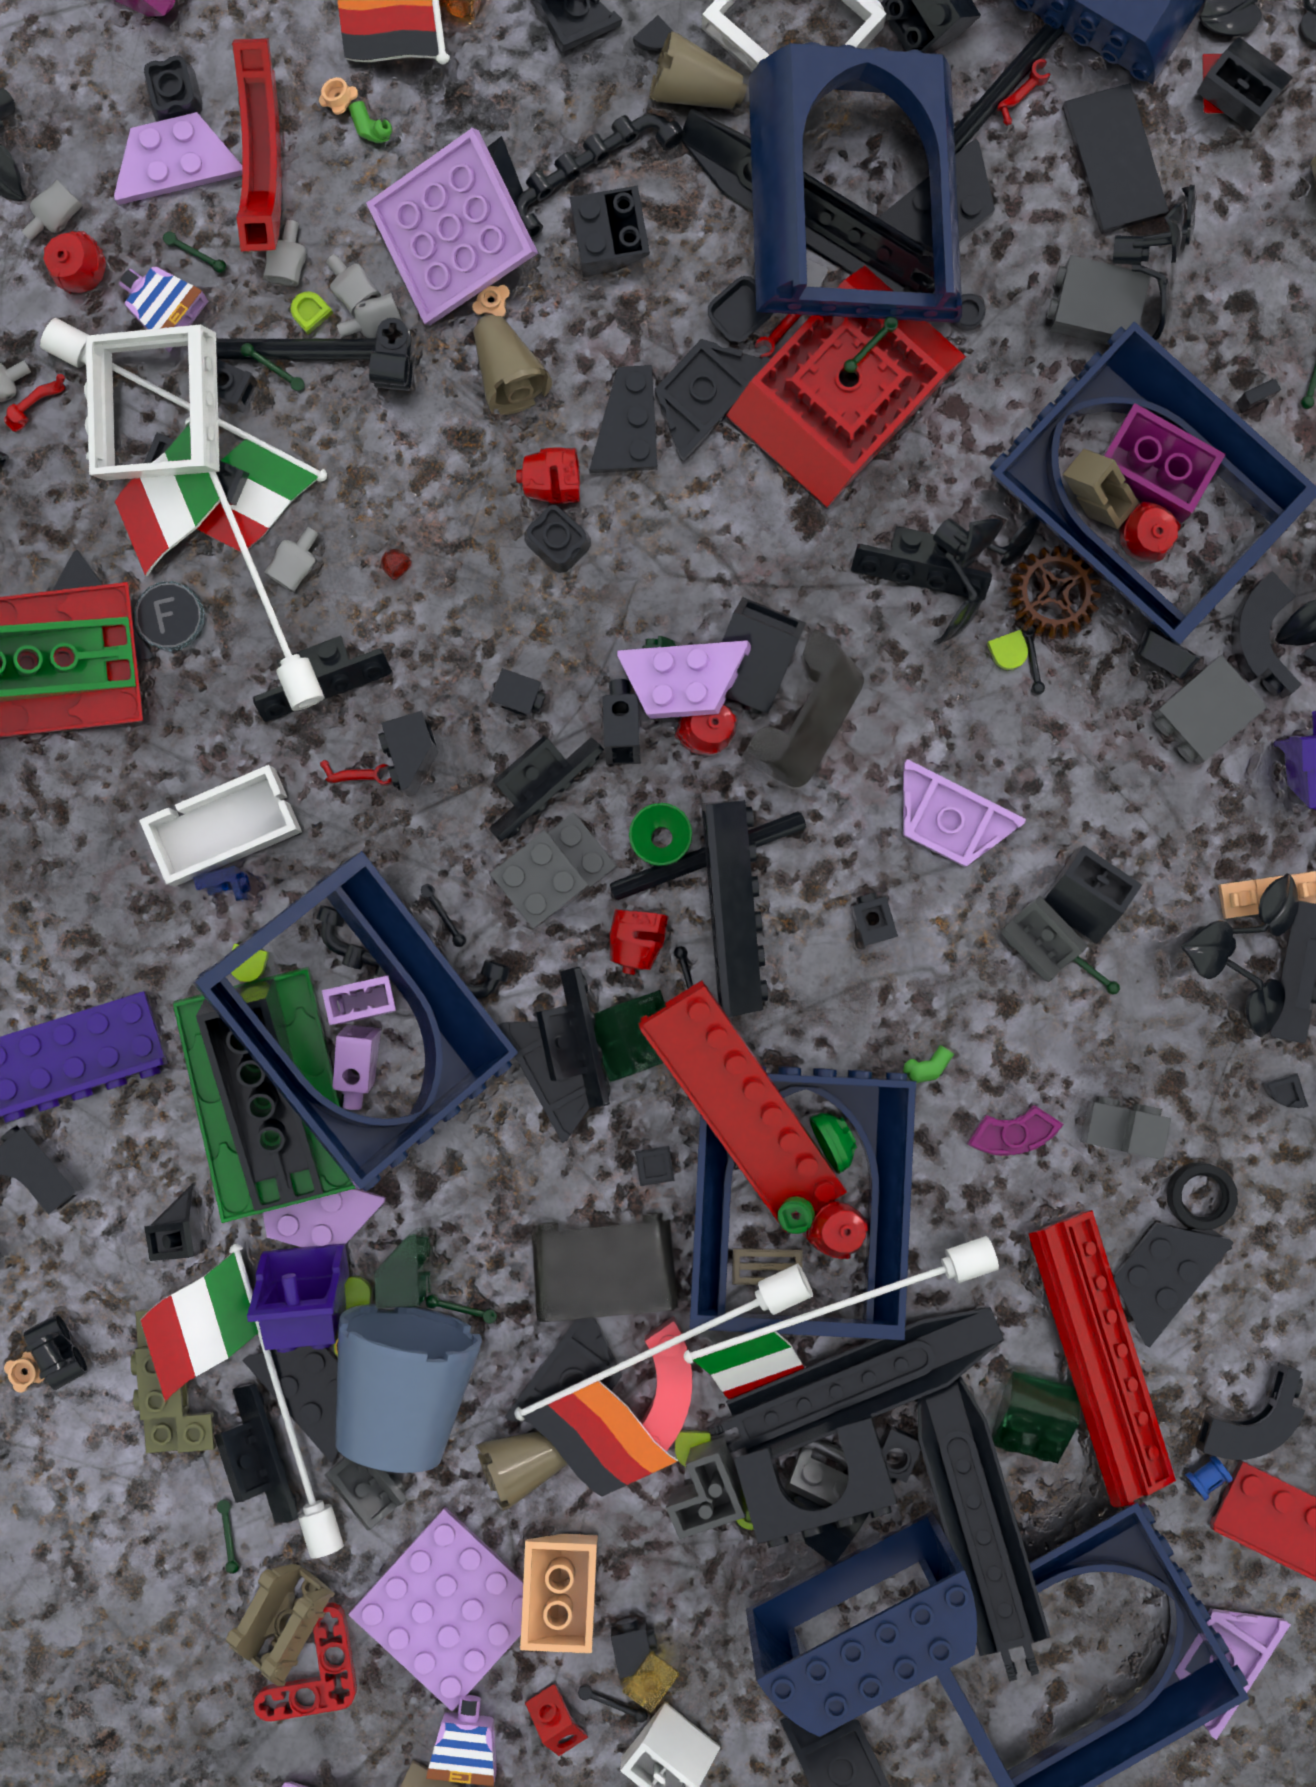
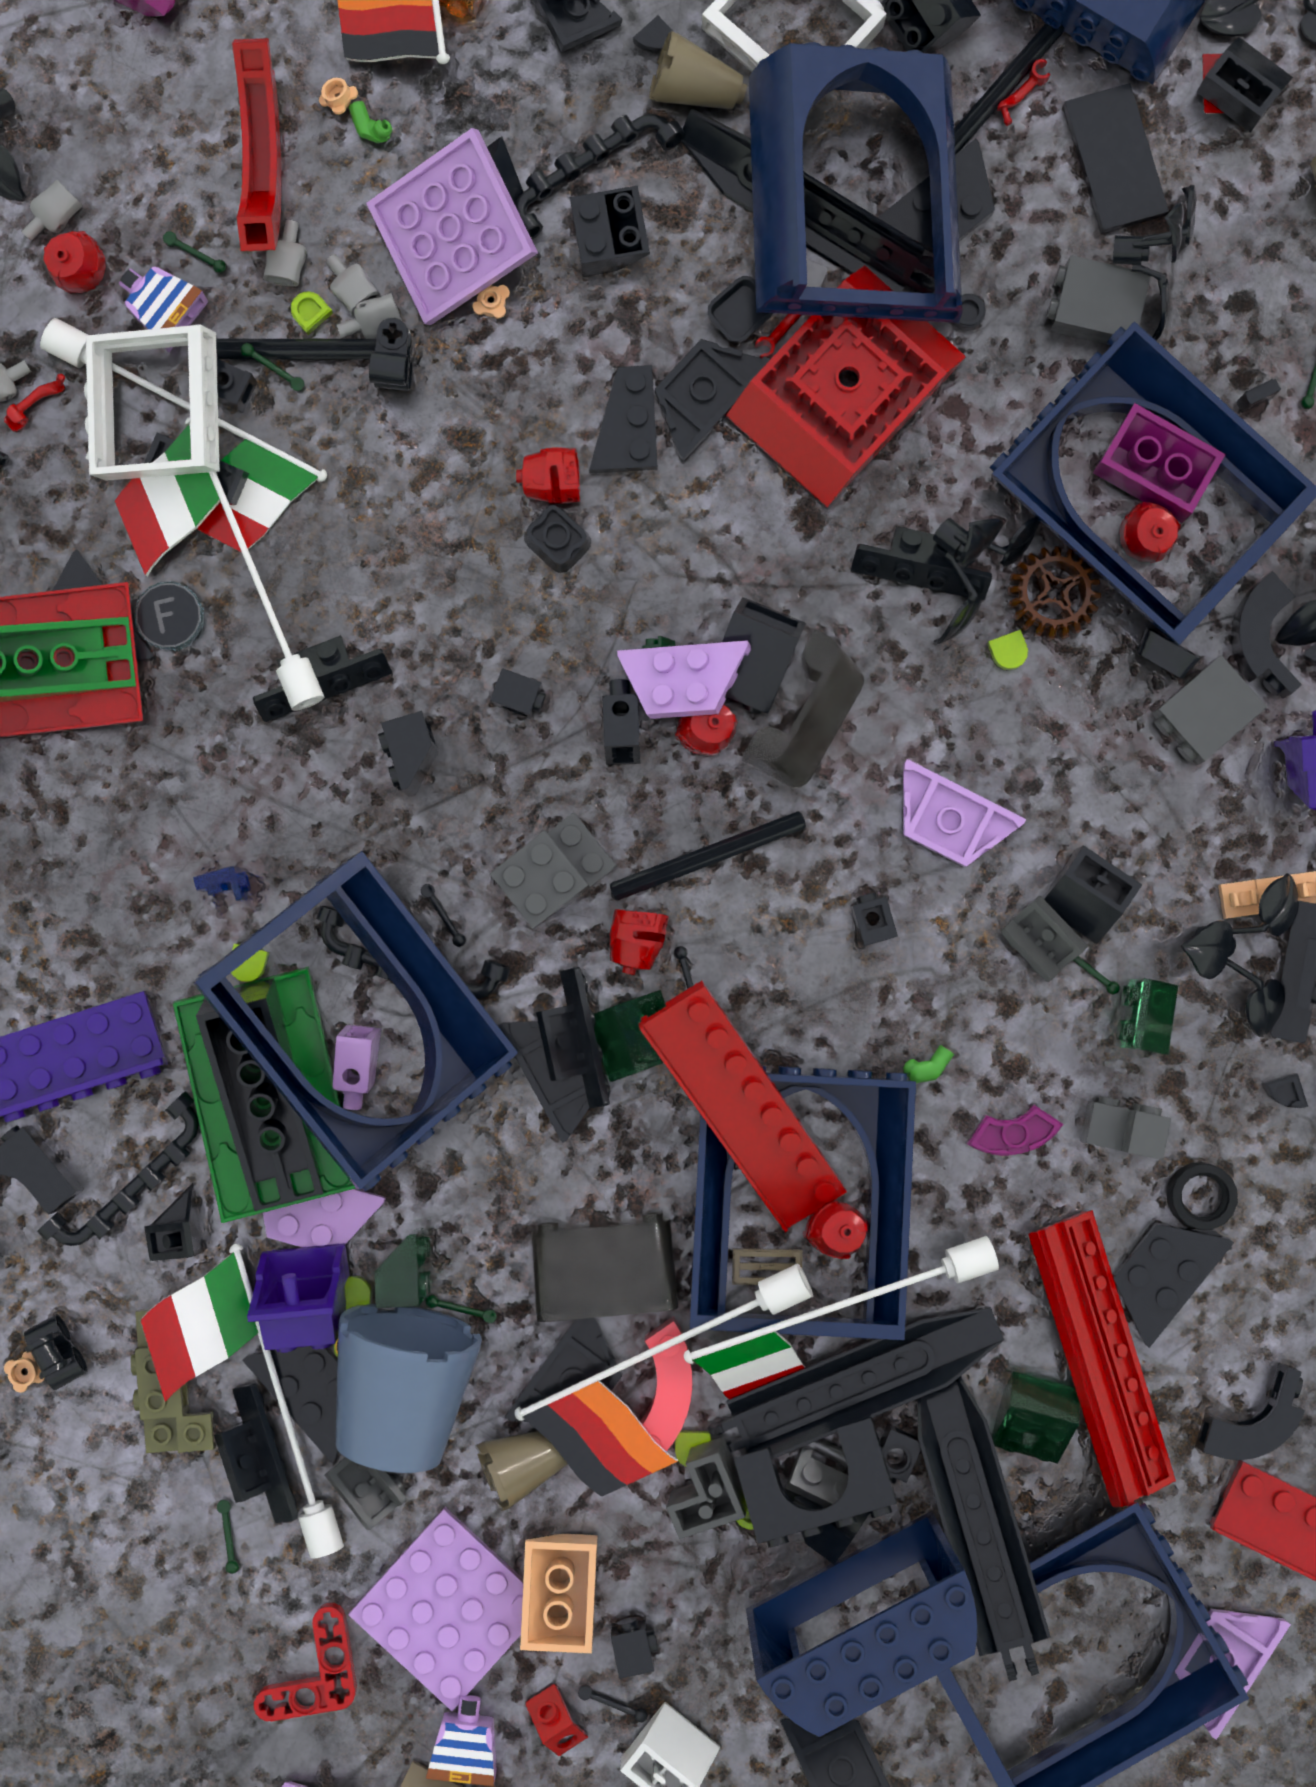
lavender wing [114,112,242,205] -> none
white piece [139,765,302,887] -> none
black piece [144,56,202,121] -> none
dark tan piece [226,1564,335,1686] -> none
light grey piece [264,527,319,593] -> none
red piece [320,760,393,786] -> none
lavender torso [322,975,396,1025] -> none
clear red hinge [381,549,412,580] -> none
dark tan cone [473,315,552,415] -> none
black bracket [489,735,604,842] -> none
clear yellow bracket [623,1651,679,1713] -> none
green piece [629,803,693,866] -> none
black tile [635,1146,675,1186] -> none
black slope [701,800,768,1017] -> none
green tile [778,1196,815,1234] -> none
green piece [809,1112,857,1174] -> none
dark green hinge [844,316,898,373] -> none
black hinge [1021,625,1045,694] -> none
dark tan piece [1062,449,1139,529] -> none
blue bush [1185,1455,1233,1501] -> none
none -> black bar [37,1091,199,1246]
none -> clear green slope [1116,978,1179,1055]

